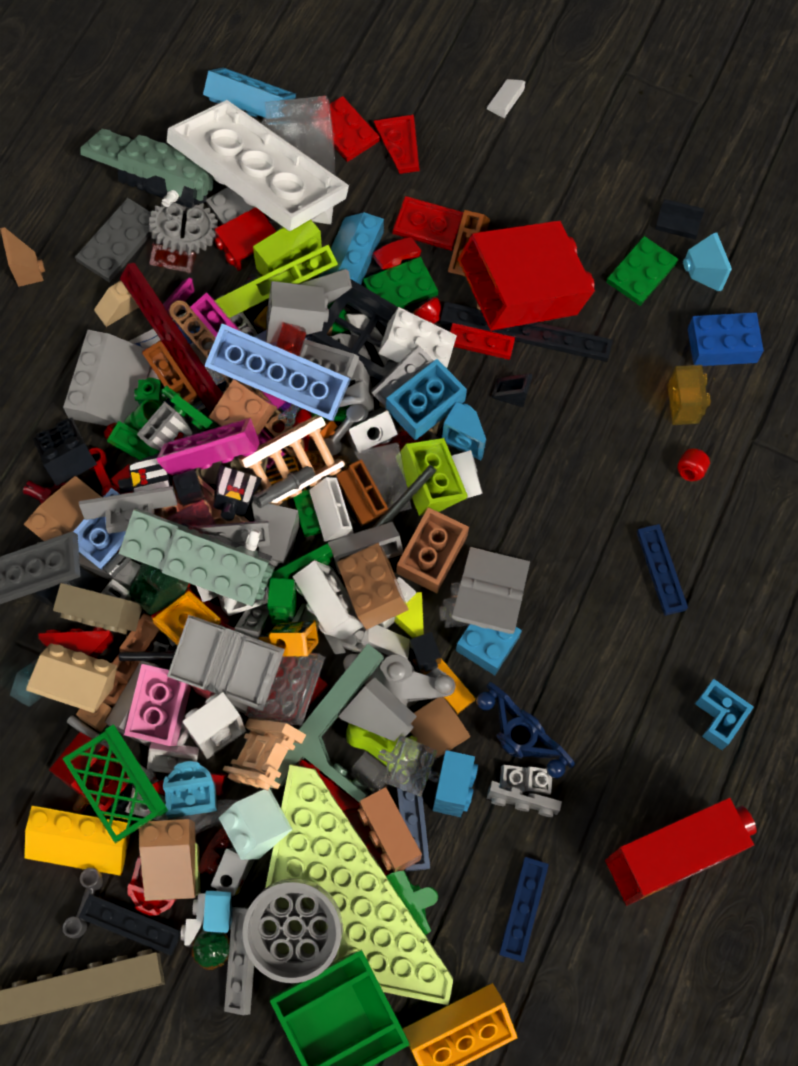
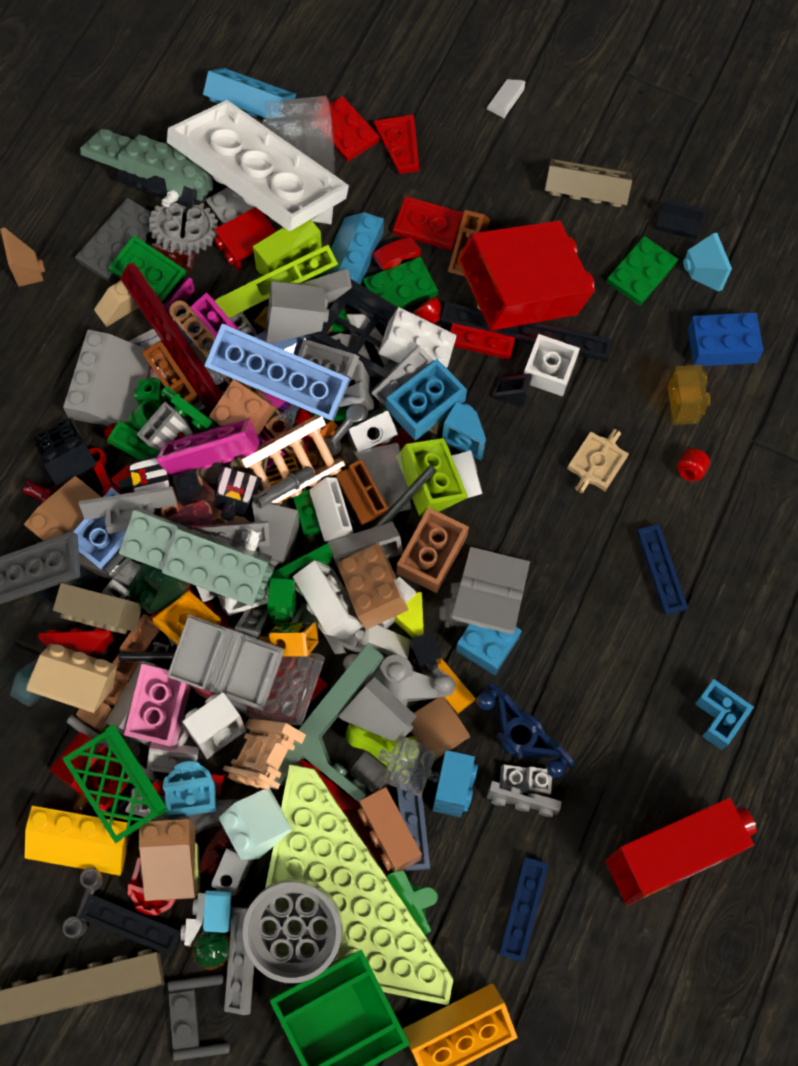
clear red slope [276,322,306,356] -> none
none -> green plate [109,235,187,304]
none -> dark grey plate [168,974,230,1061]
none -> white brick [524,334,580,396]
none -> dark tan slope [545,158,632,207]
none -> tan plate [567,429,629,493]

